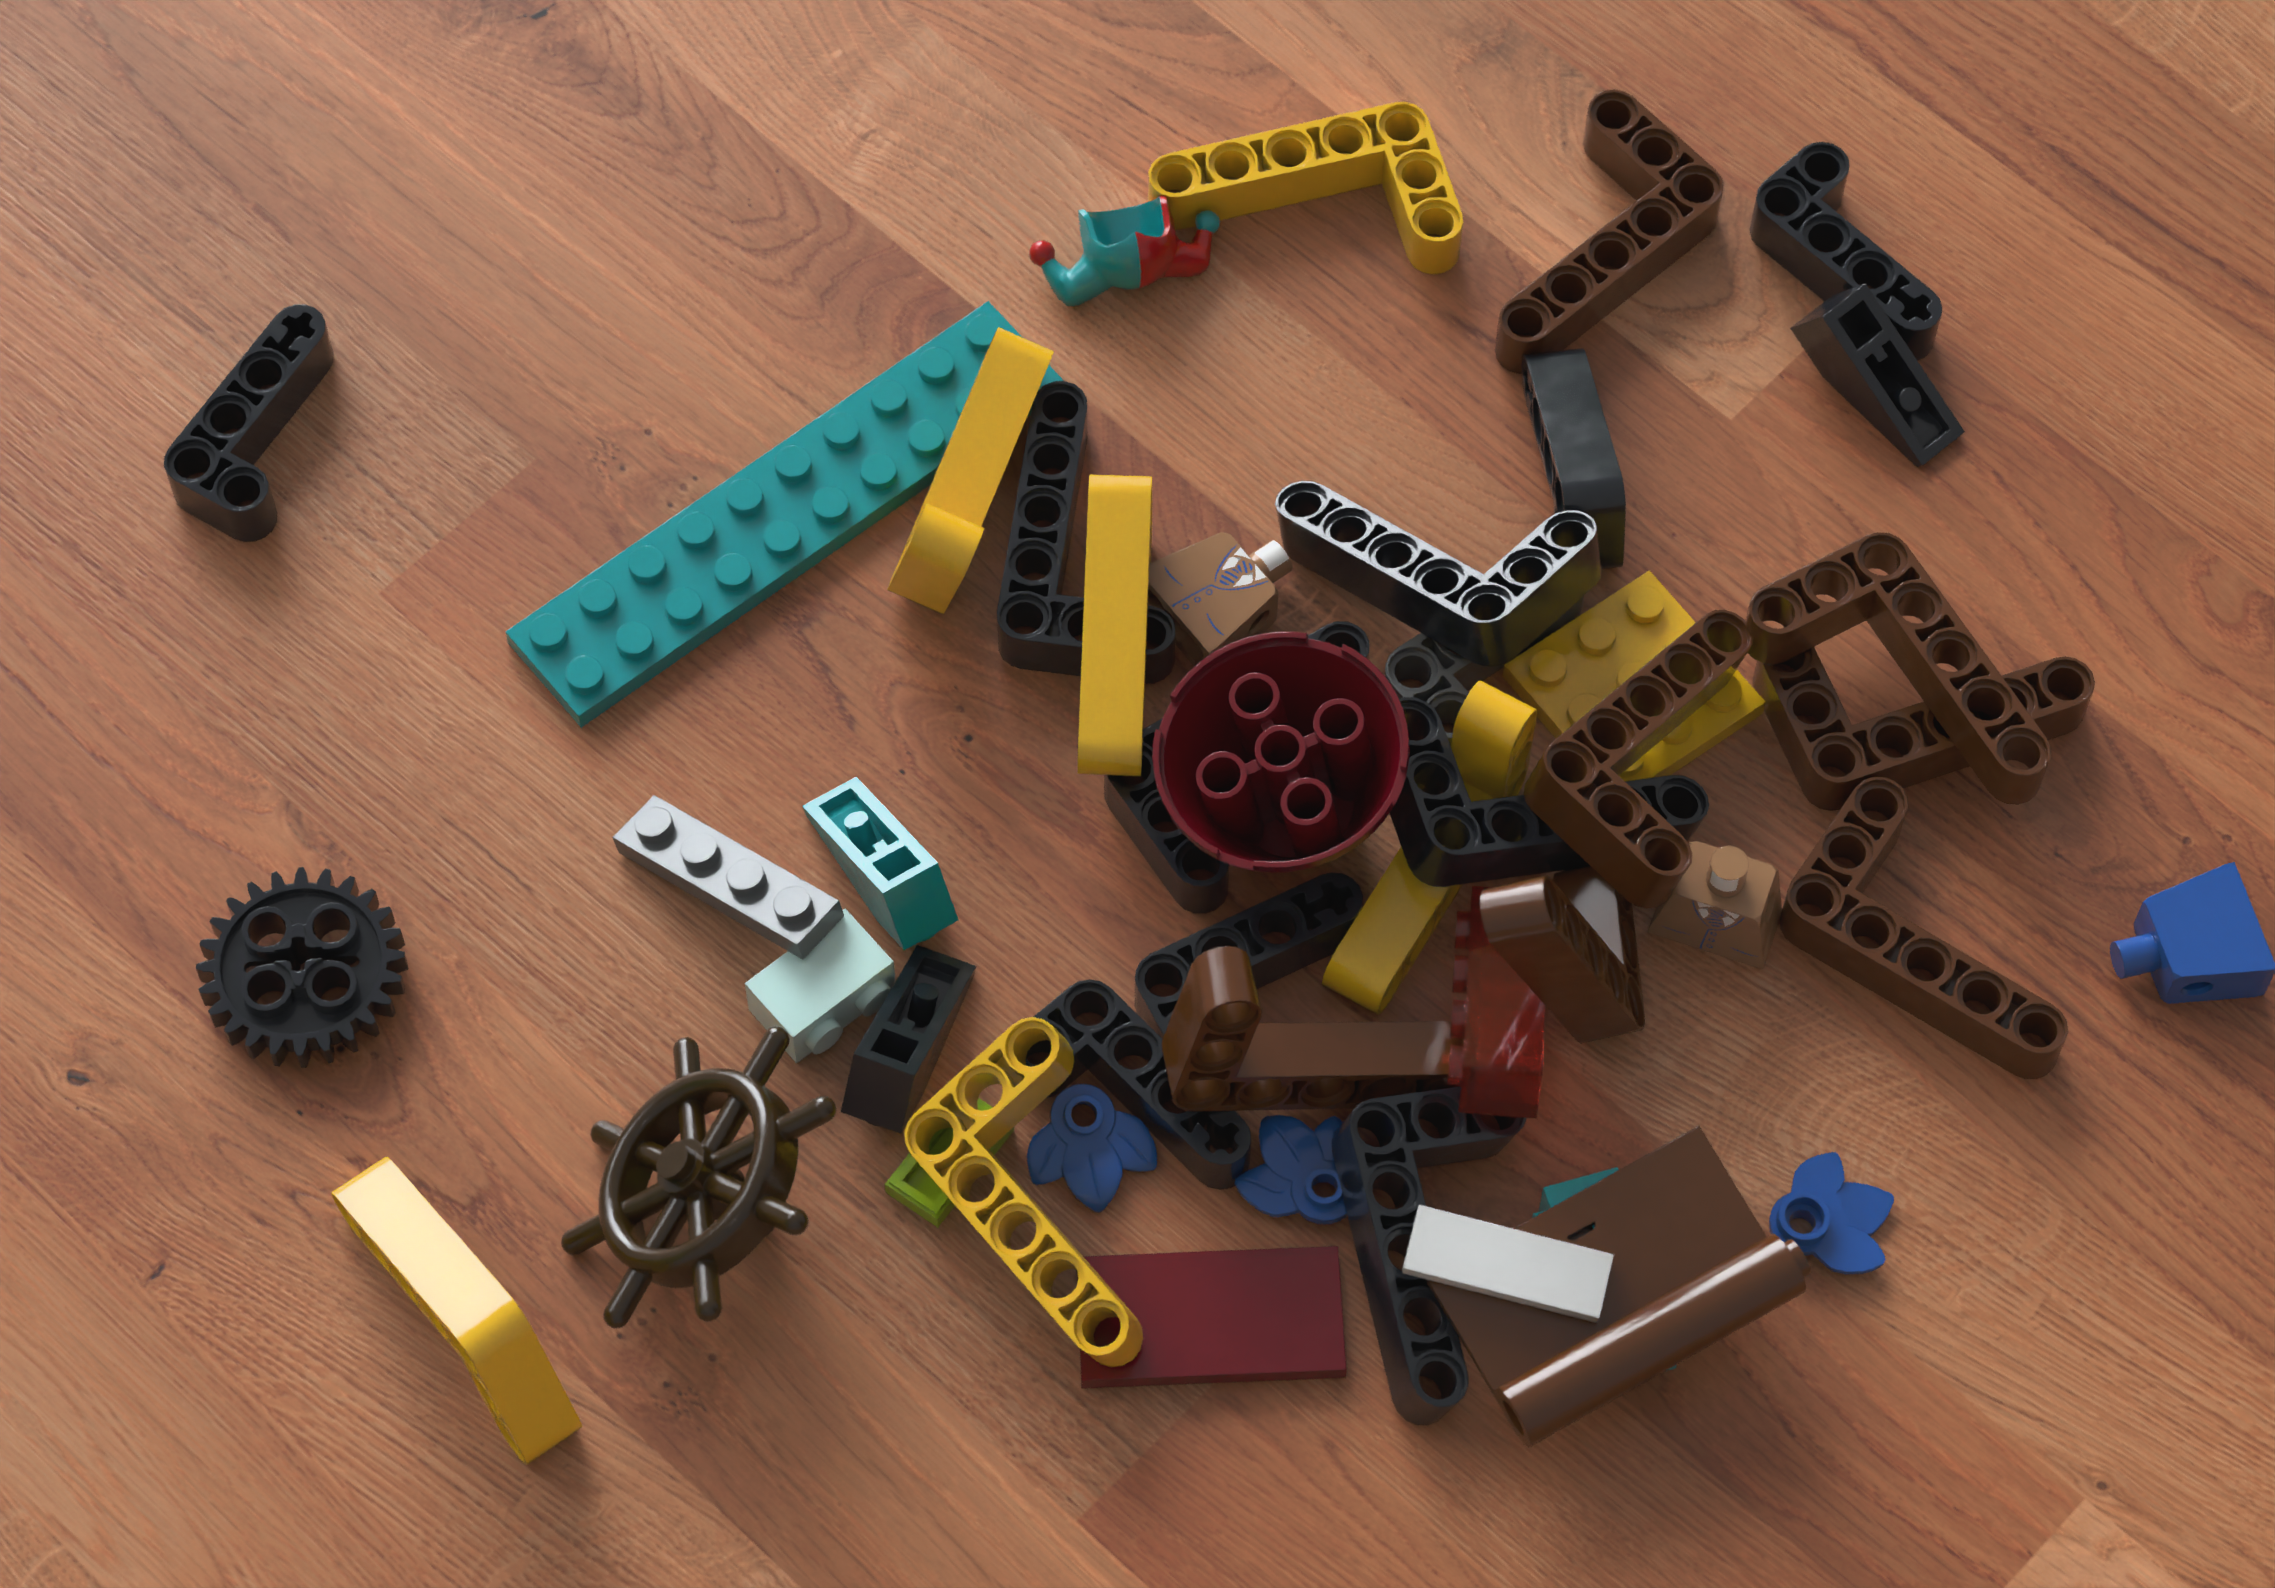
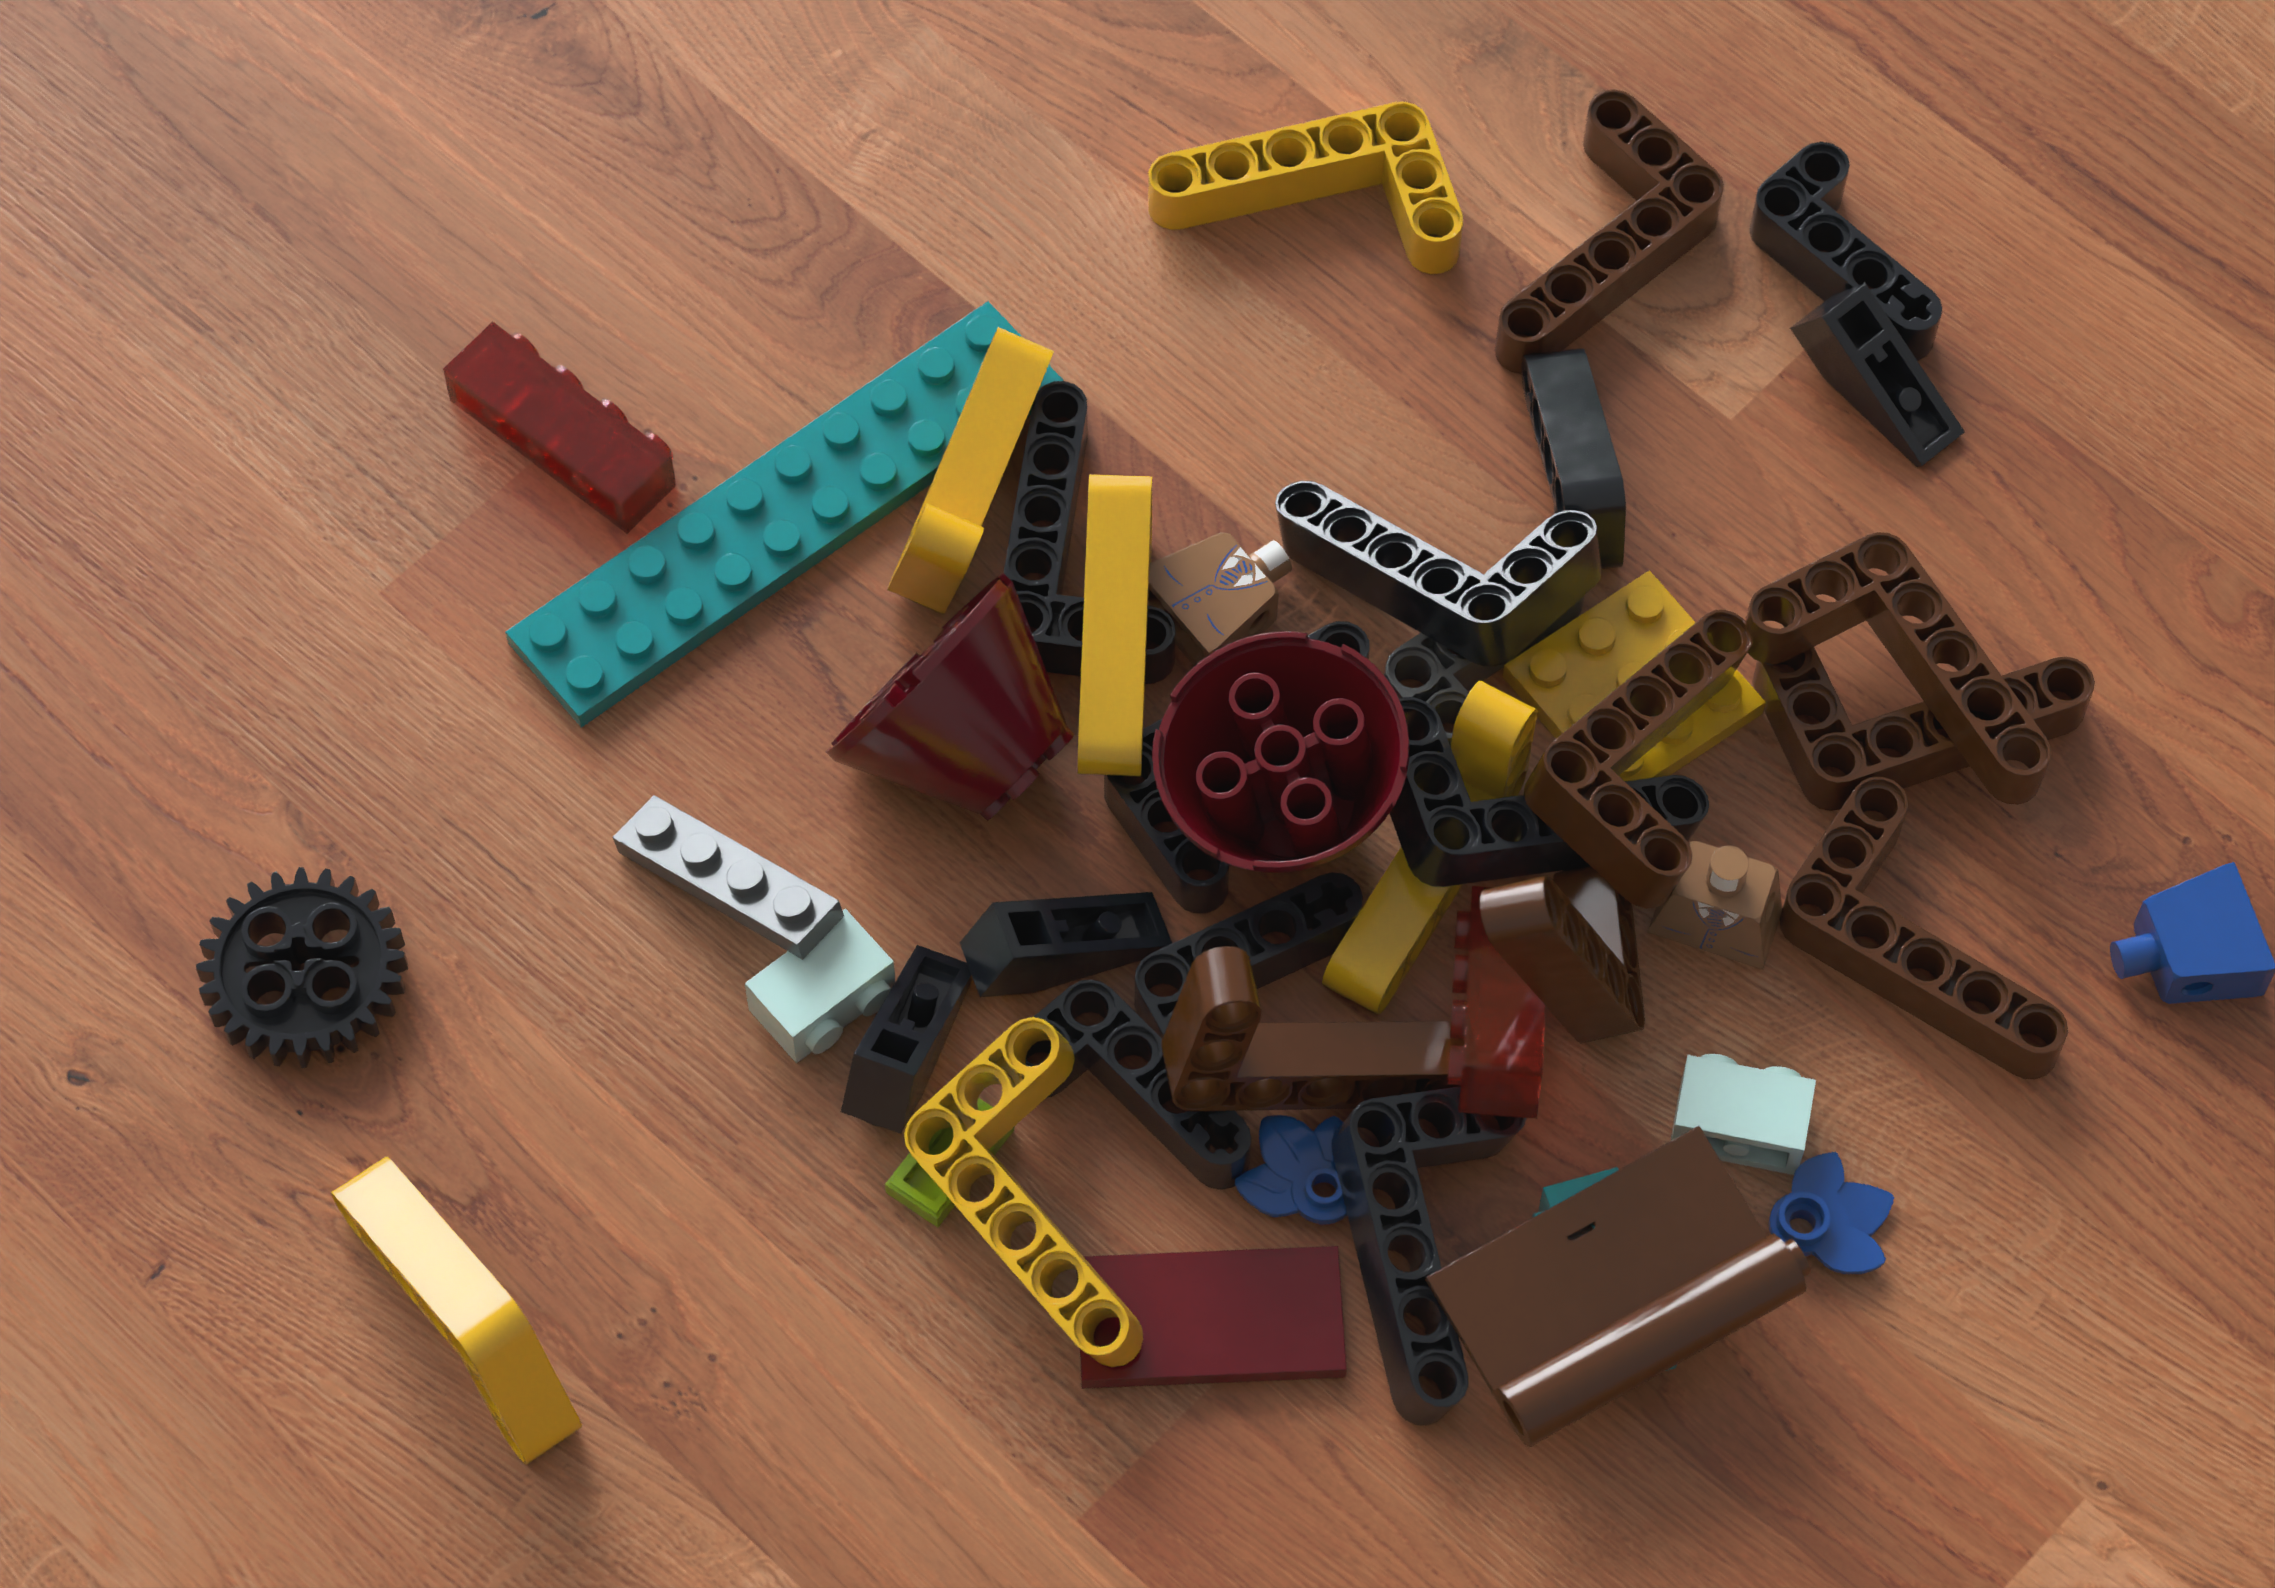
black beam [164,304,334,542] -> none
dark brown piece [561,1026,836,1329] -> none
teal slope [802,777,959,950] -> none
blue plate [1027,1084,1157,1213] -> none
teal piece [1029,196,1220,306] -> none
white tile [1402,1205,1614,1323] -> none
none -> clear red brick [443,321,676,534]
none -> dark red cone [826,573,1075,821]
none -> black slope [959,892,1172,997]
none -> light aqua brick [1670,1054,1816,1175]

